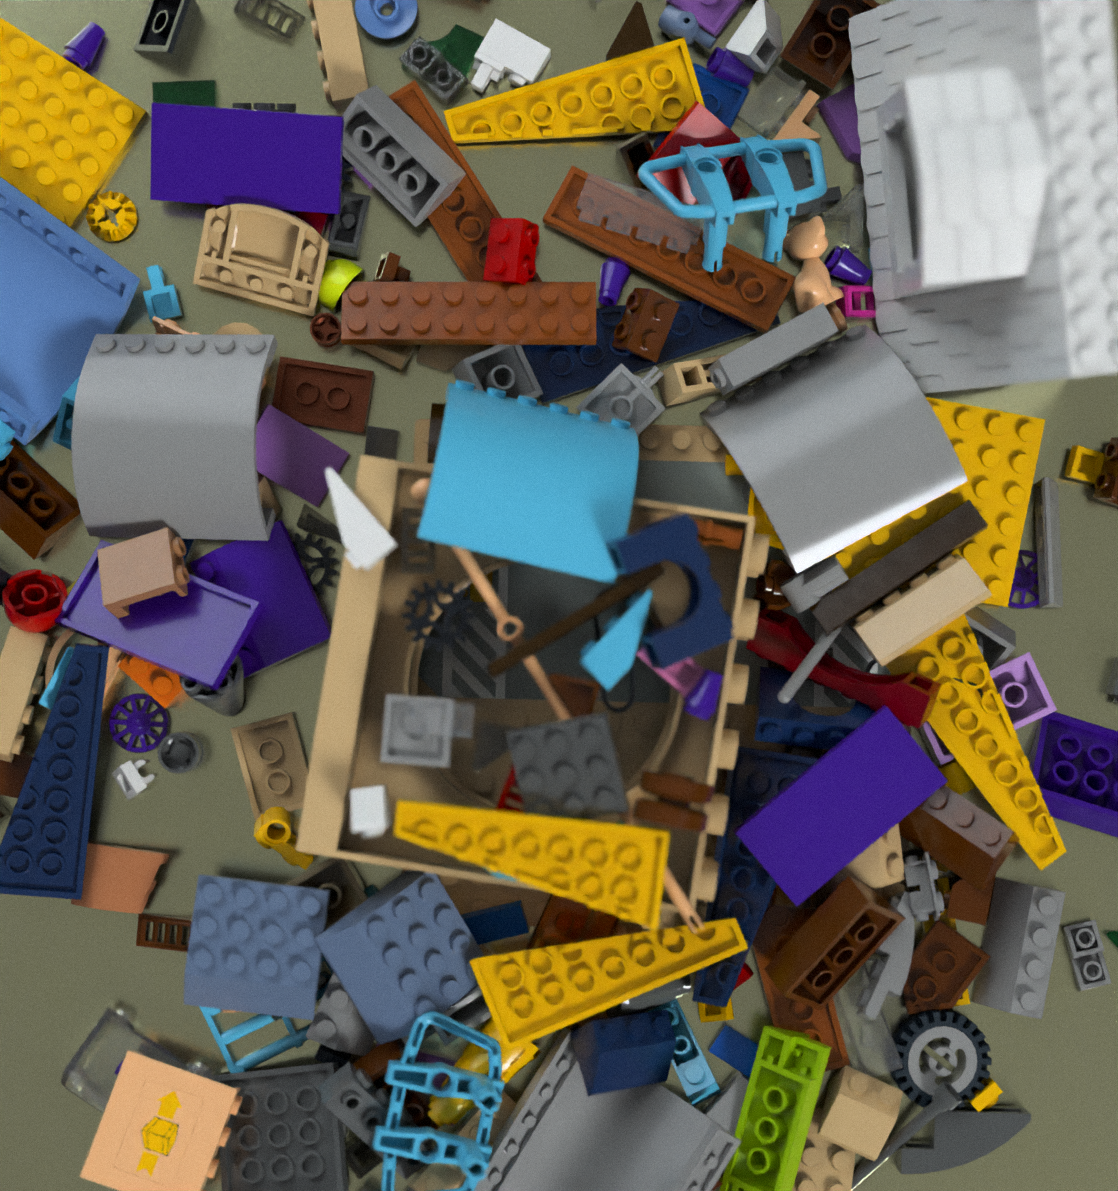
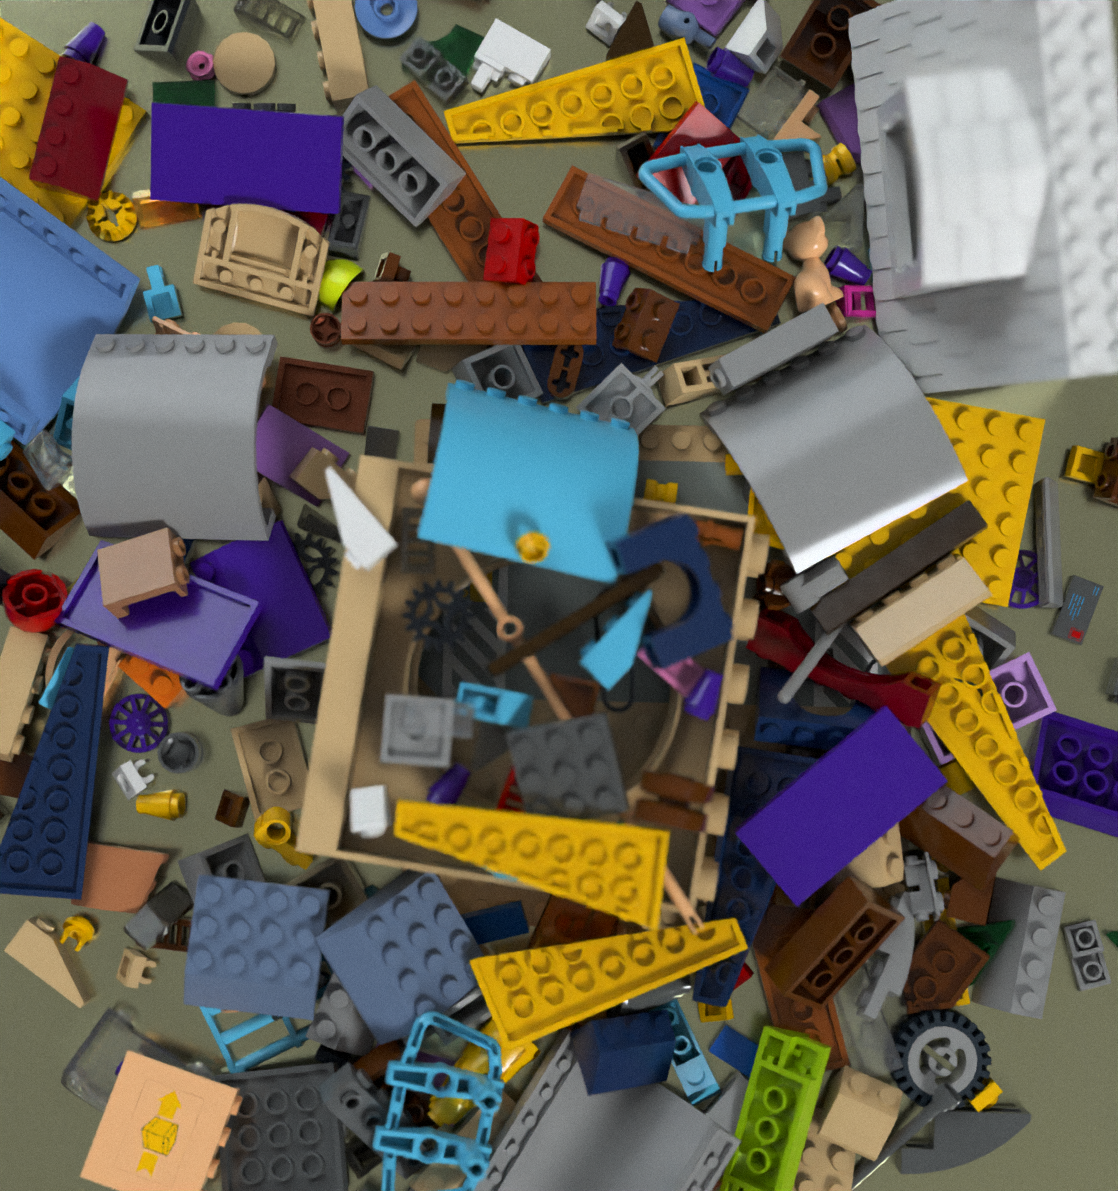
none -> tan slope [4,916,91,1008]
none -> clear slope [23,430,73,491]
none -> dark red slope [29,56,129,202]
none -> yellow plate [59,916,94,952]
none -> tan tile [116,948,156,989]
none -> clear smoke slope [123,881,194,951]
none -> clear orange slope [132,189,201,229]
none -> yellow cone [136,789,186,821]
none -> light grey slope [177,834,265,904]
none -> bright pink plate [186,51,215,82]
none -> tan tile [213,32,276,96]
none -> reddish brown slope [215,789,250,828]
none -> light grey slope [264,656,326,724]
none -> tan slope [289,447,357,500]
none -> dark purple cone [425,762,472,806]
none -> medium azure slope [455,681,534,728]
none -> yellow plate [516,532,550,563]
none -> reddish brown beam [547,345,584,400]
none -> white tile [586,0,627,46]
none -> yellow wheel [643,478,678,504]
none -> yellow wheel [822,143,857,186]
none -> dark green tile [957,919,1016,986]
none -> dark grey tile [1050,575,1104,645]

